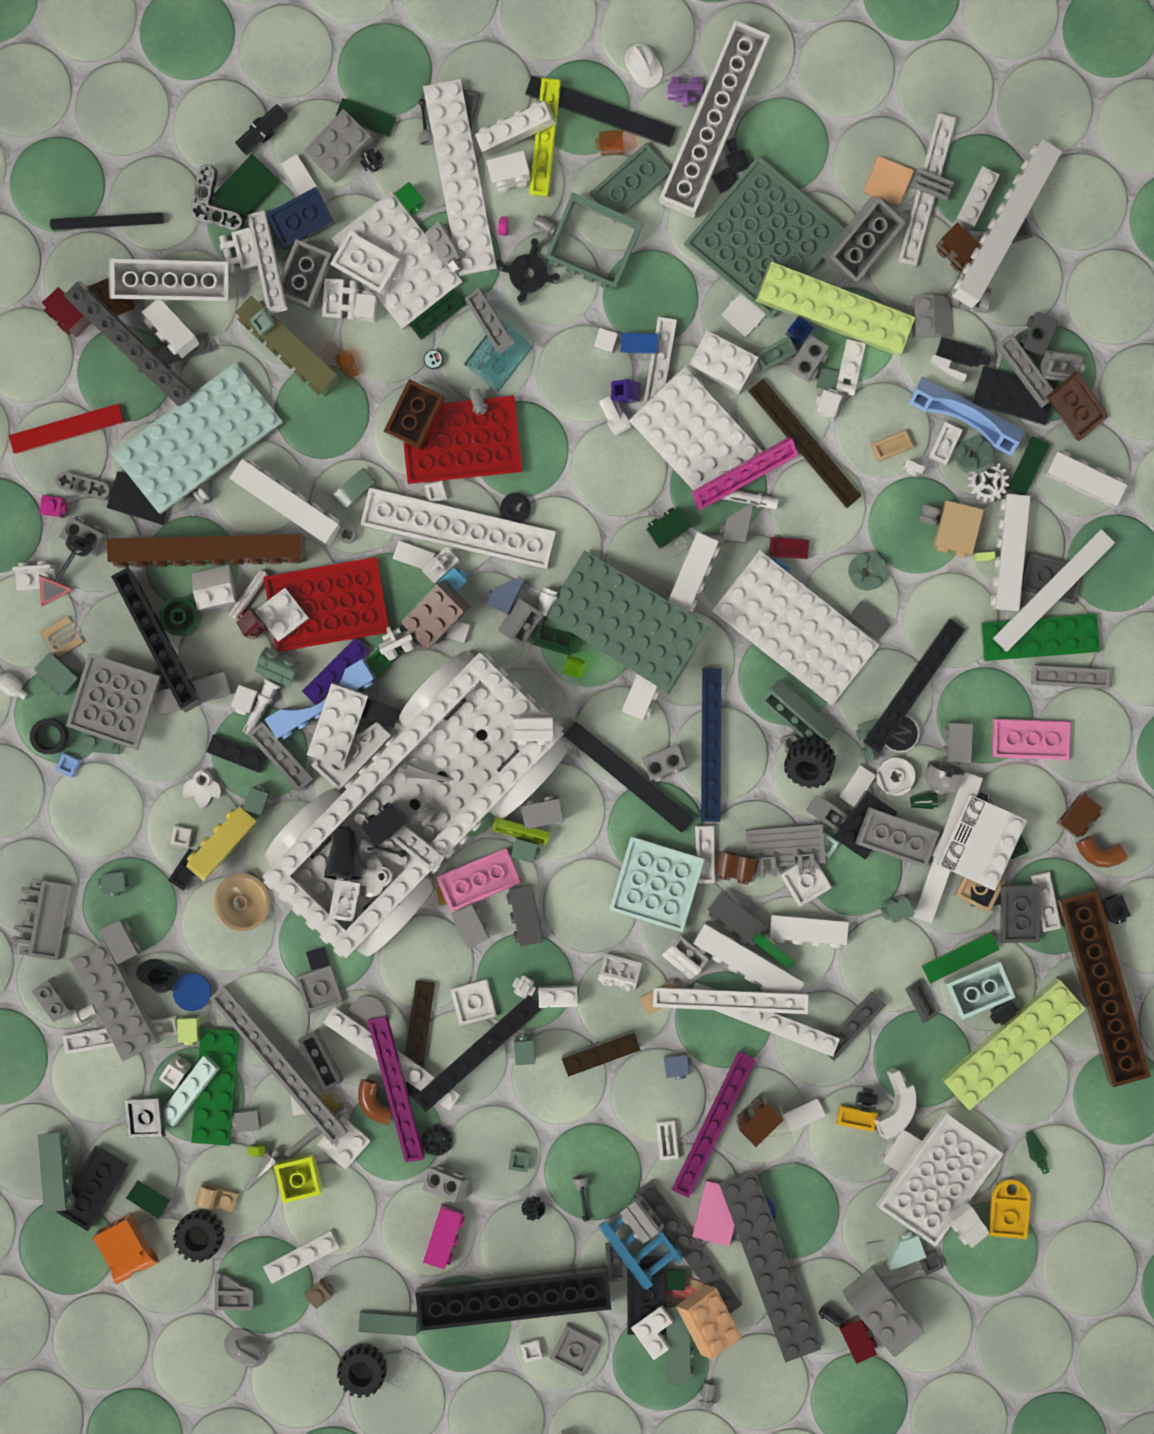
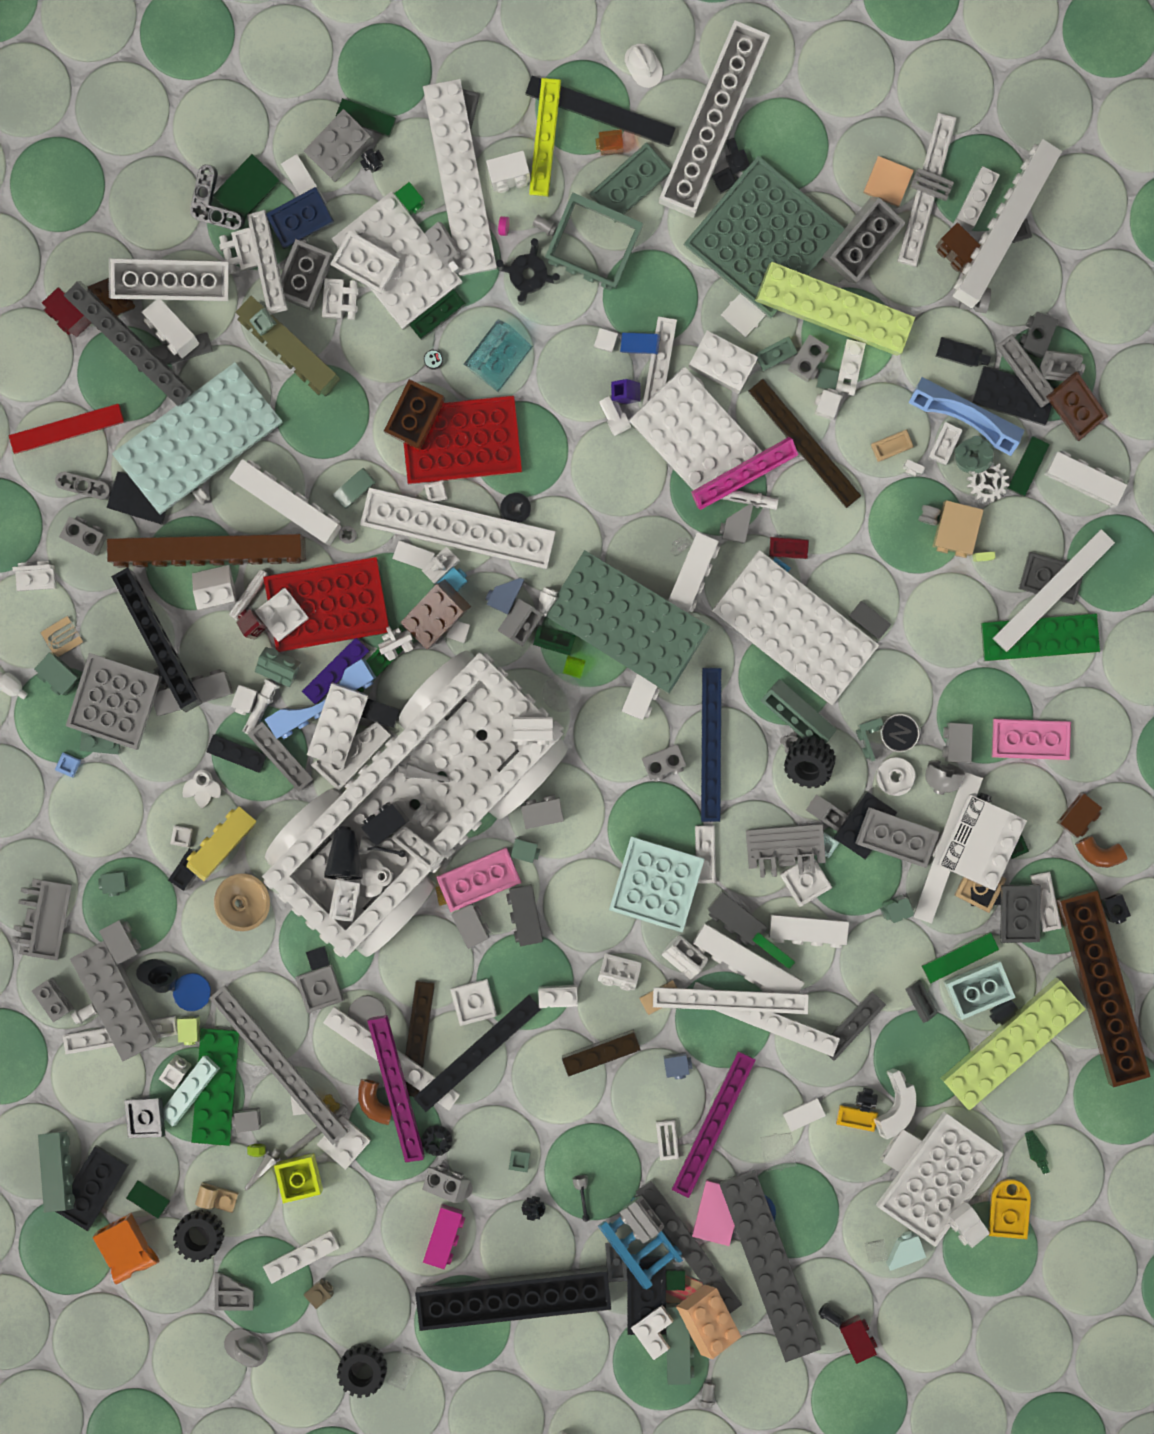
black tyre [30,719,69,754] -> none
dark pink bracket [39,495,68,518] -> none
black piece [39,535,92,607] -> none
black axle [50,212,164,230] -> none
dark green brick [160,597,202,636] -> none
black piece [235,104,289,156] -> none
sand green brick [243,785,271,815] -> none
dark grey brick [298,1028,344,1091] -> none
clear orange cone [335,349,360,379] -> none
white brick [354,291,378,322] -> none
sand green tile [359,1311,418,1336] -> none
hinge [418,98,434,146] -> none
light grey tile [465,287,515,354] -> none
light grey pin [469,389,487,415] -> none
white brick [475,101,557,156] -> none
lime tile [492,817,551,846] -> none
white gear [512,975,536,999] -> none
sand green brick [514,1033,536,1066] -> none
white tile [520,1338,544,1363] -> none
light grey tile [550,1323,601,1377] -> none
black tile [564,721,694,833] -> none
dark green brick [646,507,691,549] -> none
medium lavender hips [668,77,703,108] -> none
reddish brown brick [715,850,759,885] -> none
reddish brown brick [736,1094,784,1147] -> none
clear blue brick [785,316,814,346] -> none
white tile [838,765,876,807] -> none
light grey brick [842,1266,925,1357] -> none
sand green plate [848,552,887,591] -> none
black tile [863,618,965,754] -> none
dark green cone [910,791,939,810] -> none
light grey slope [911,295,952,338] -> none
dark grey tile [919,1249,944,1276] -> none
white slope [929,355,967,385] -> none
white brick [990,494,1030,612] -> none
light grey plate [1031,665,1110,689] -> none

